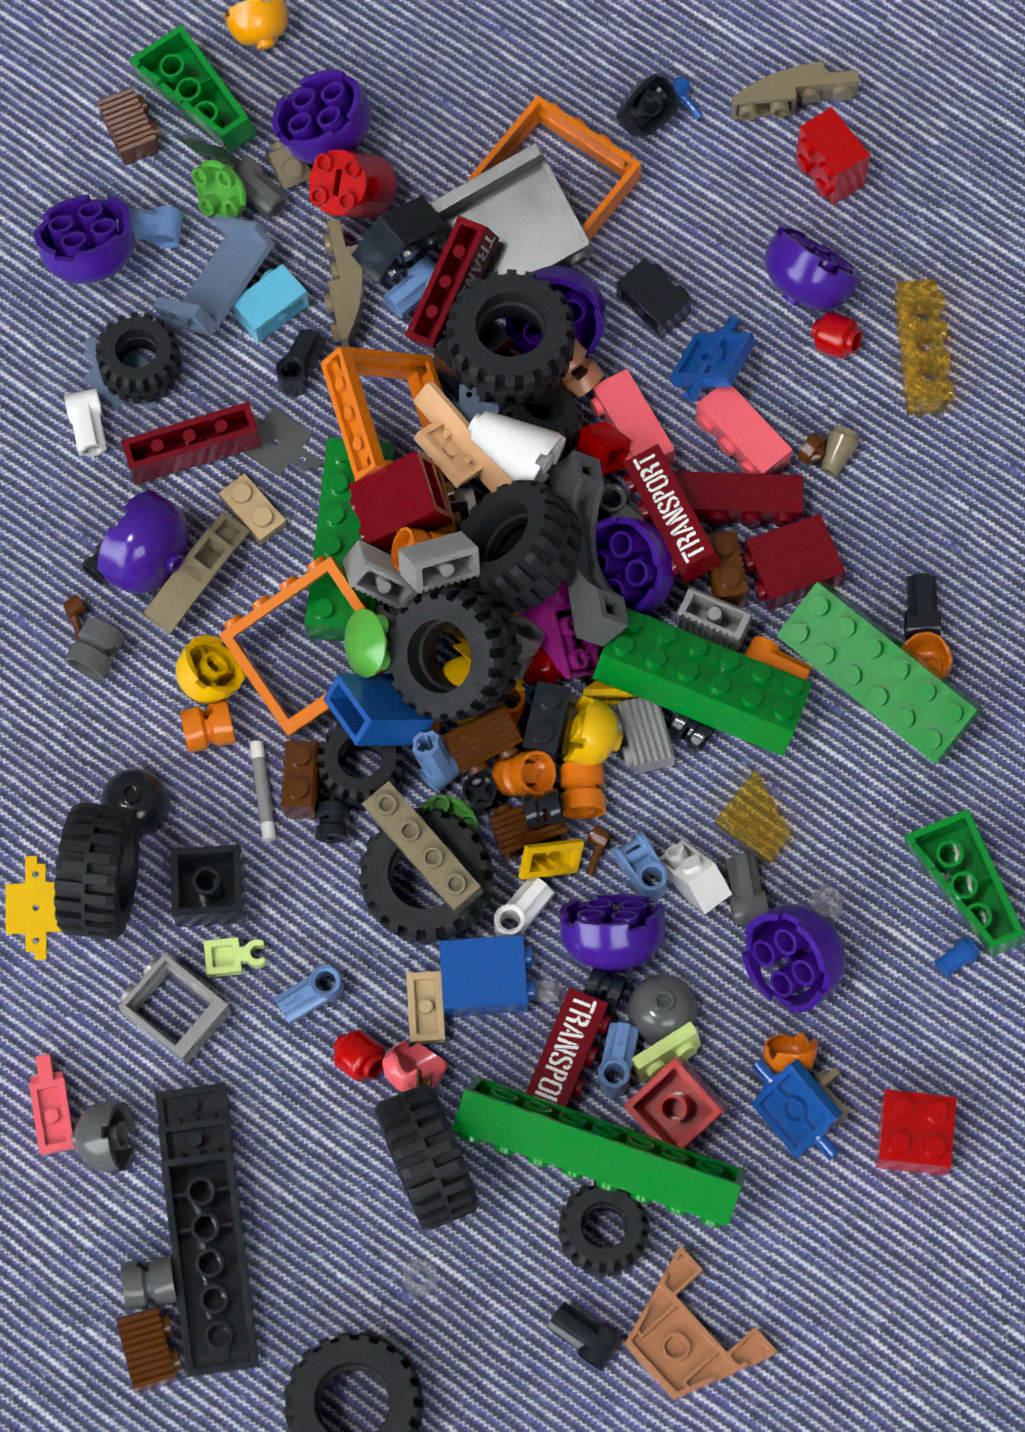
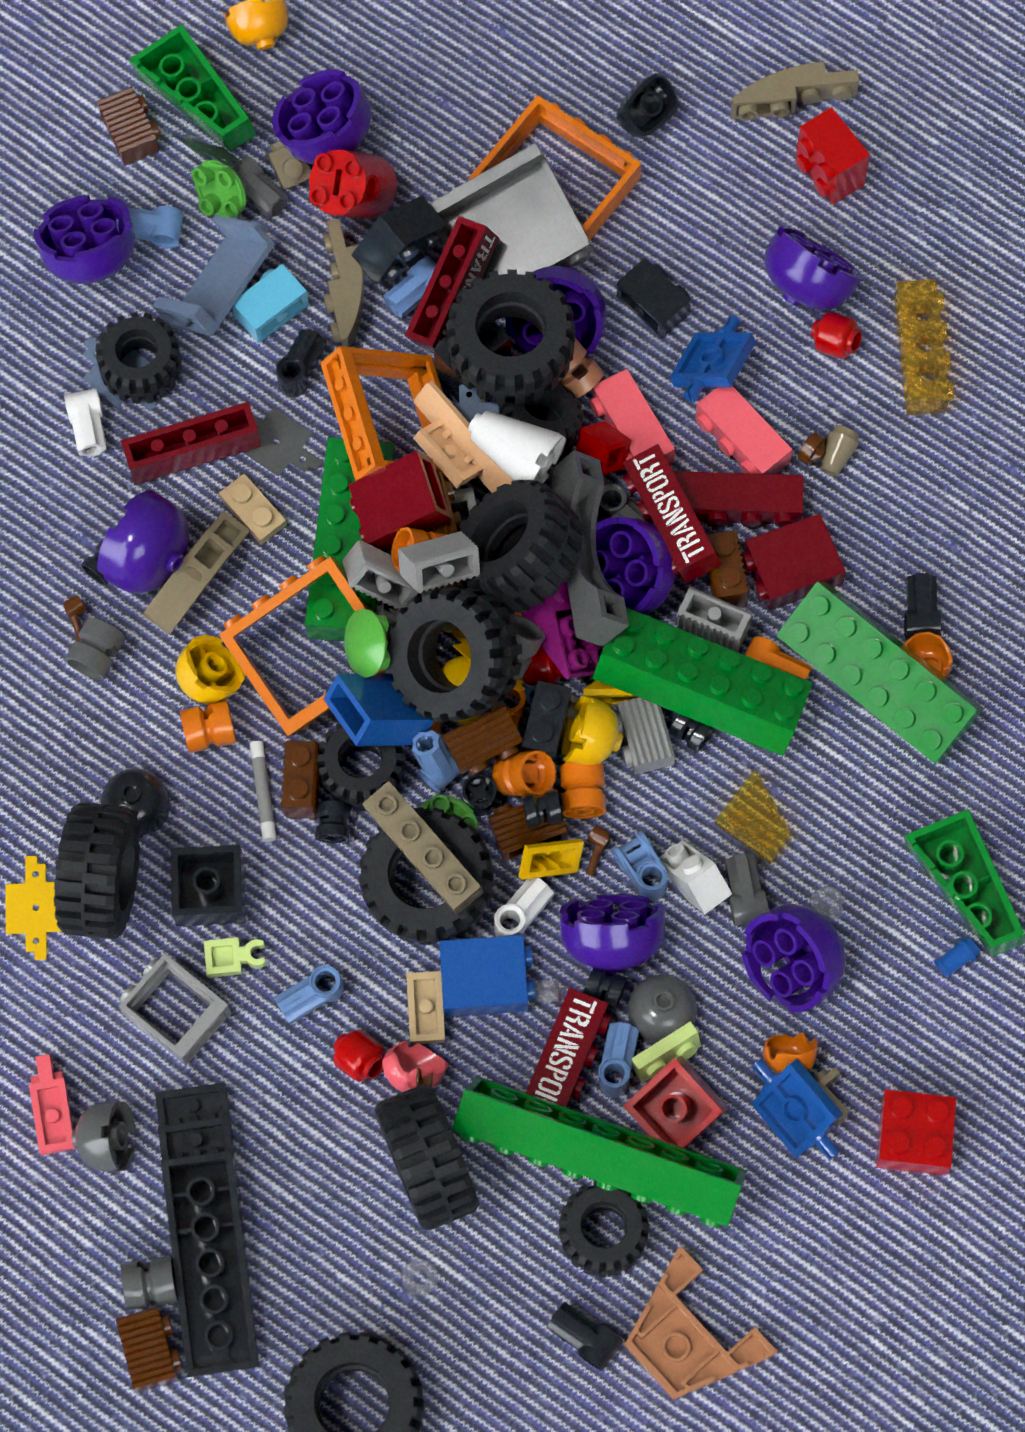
blue hand [672,76,703,120] -> none

